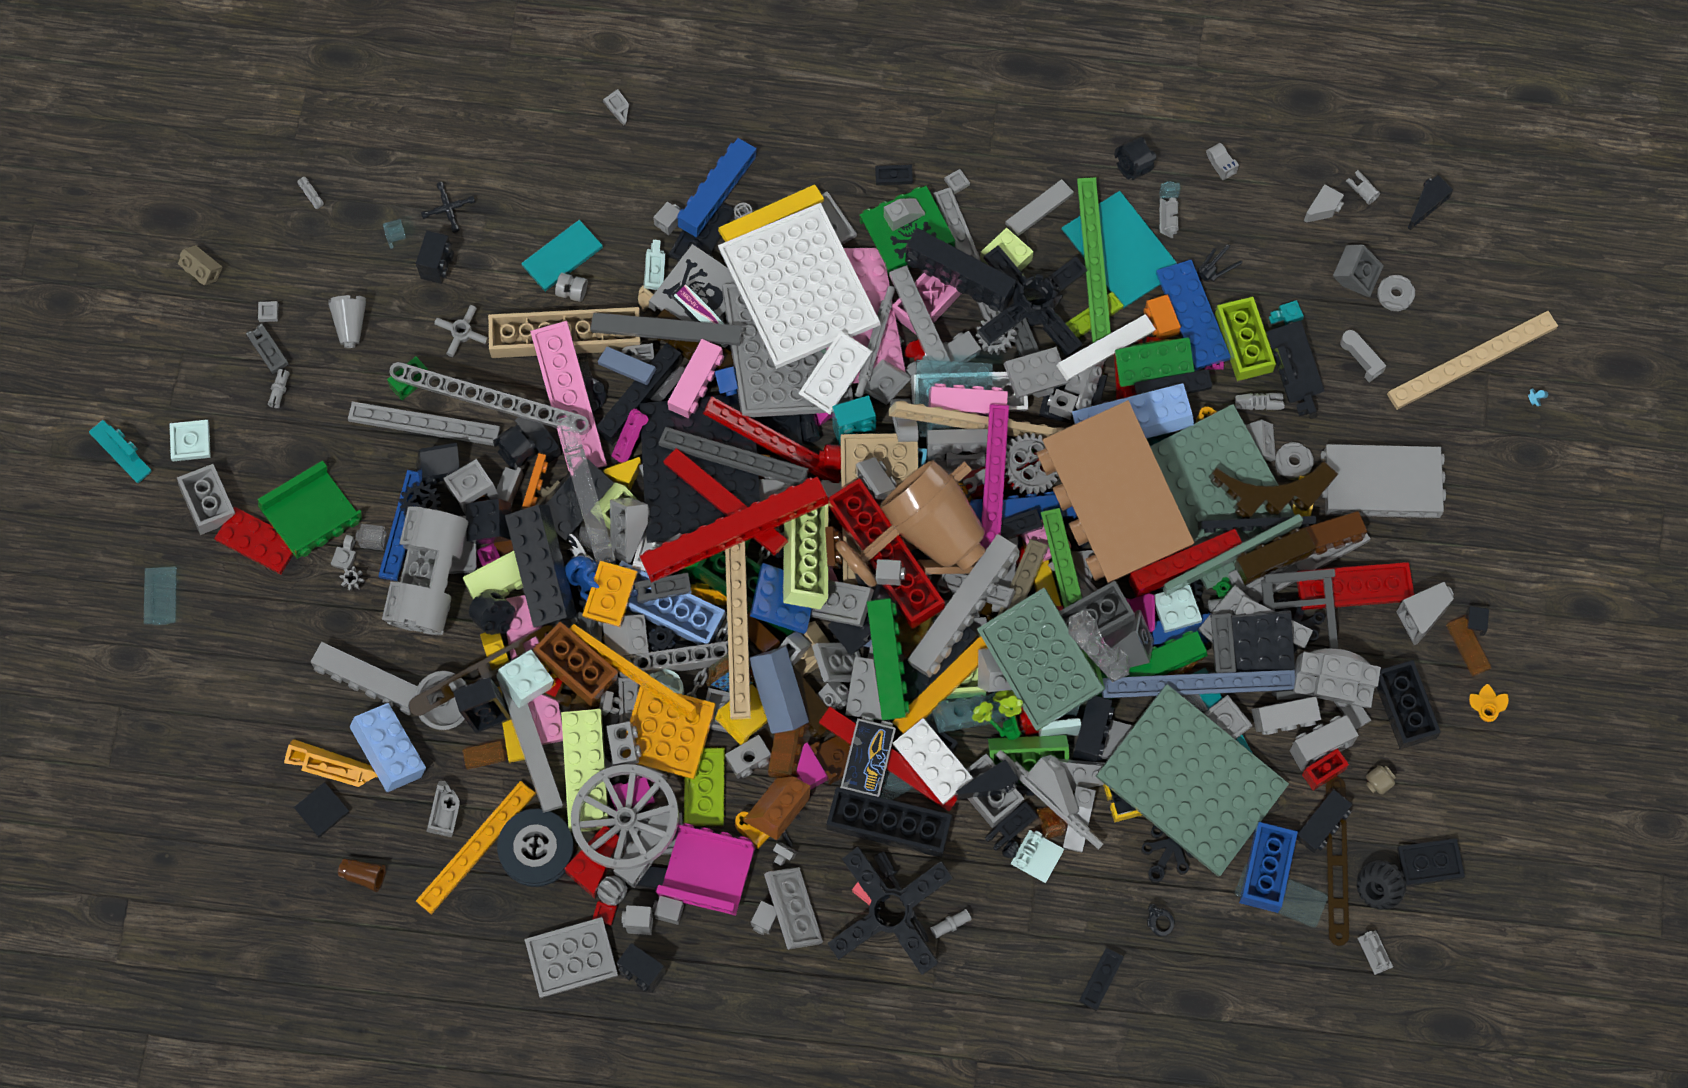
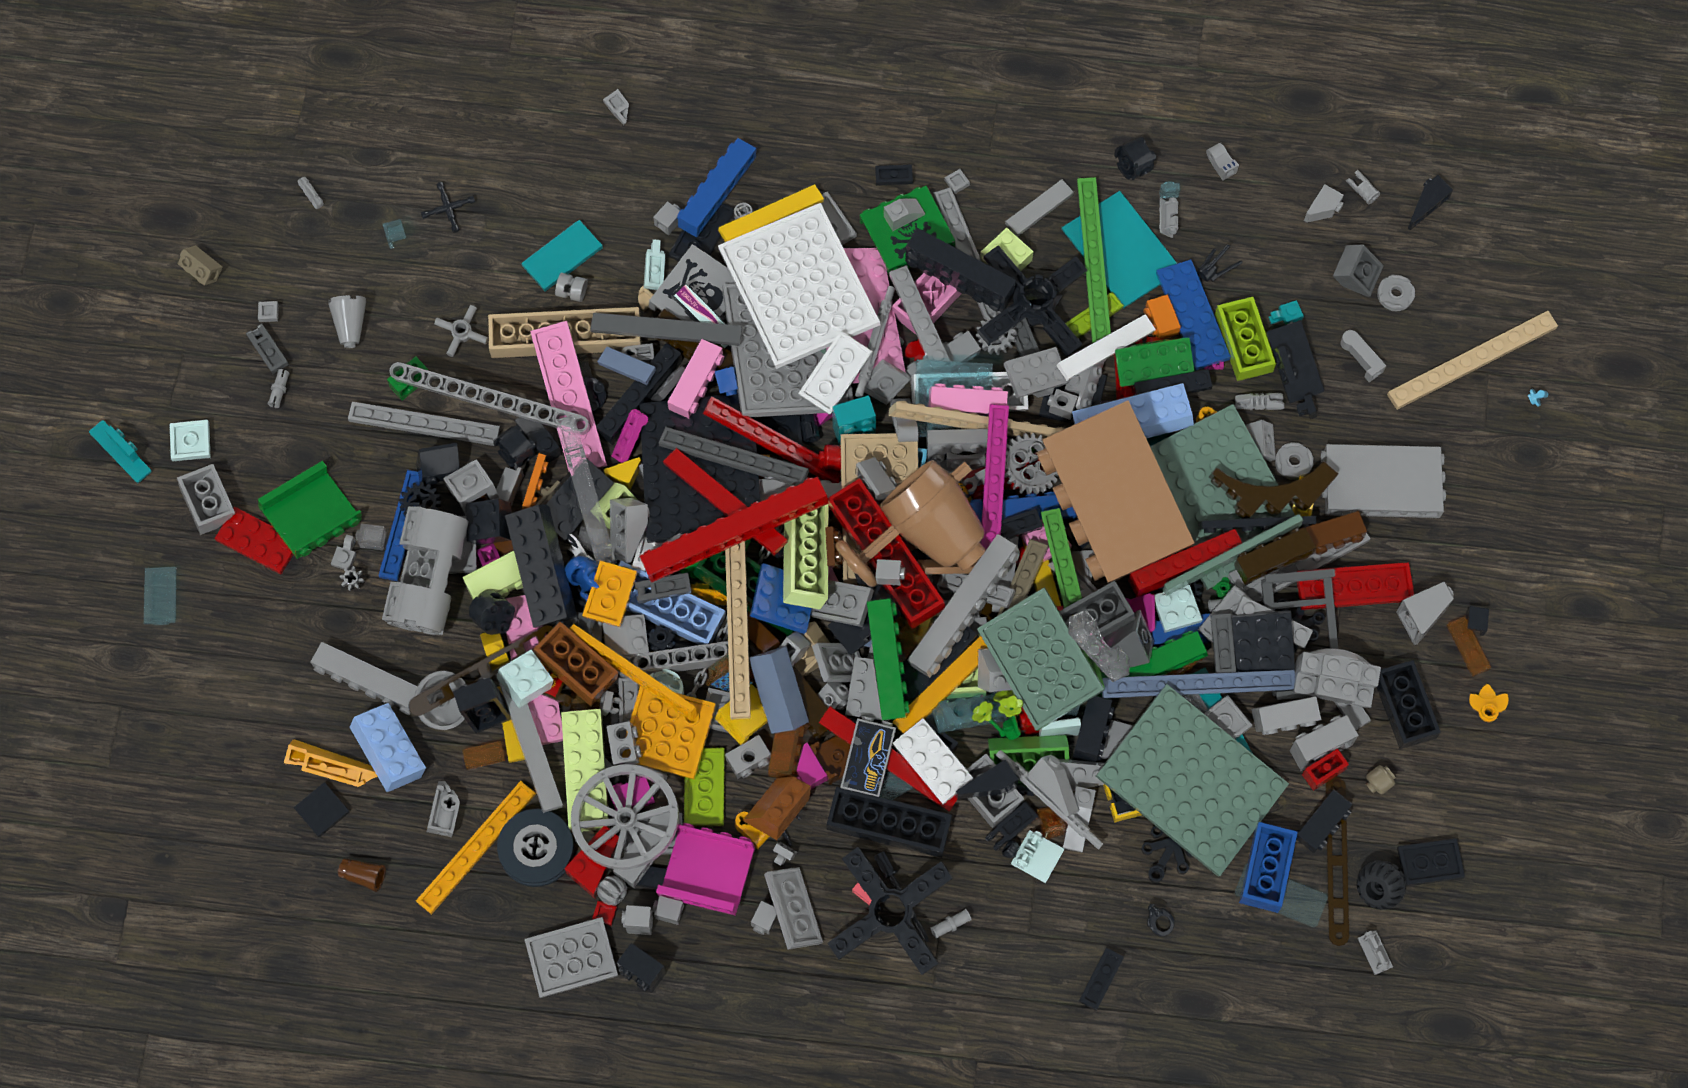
black brick [416,230,454,284] -> none

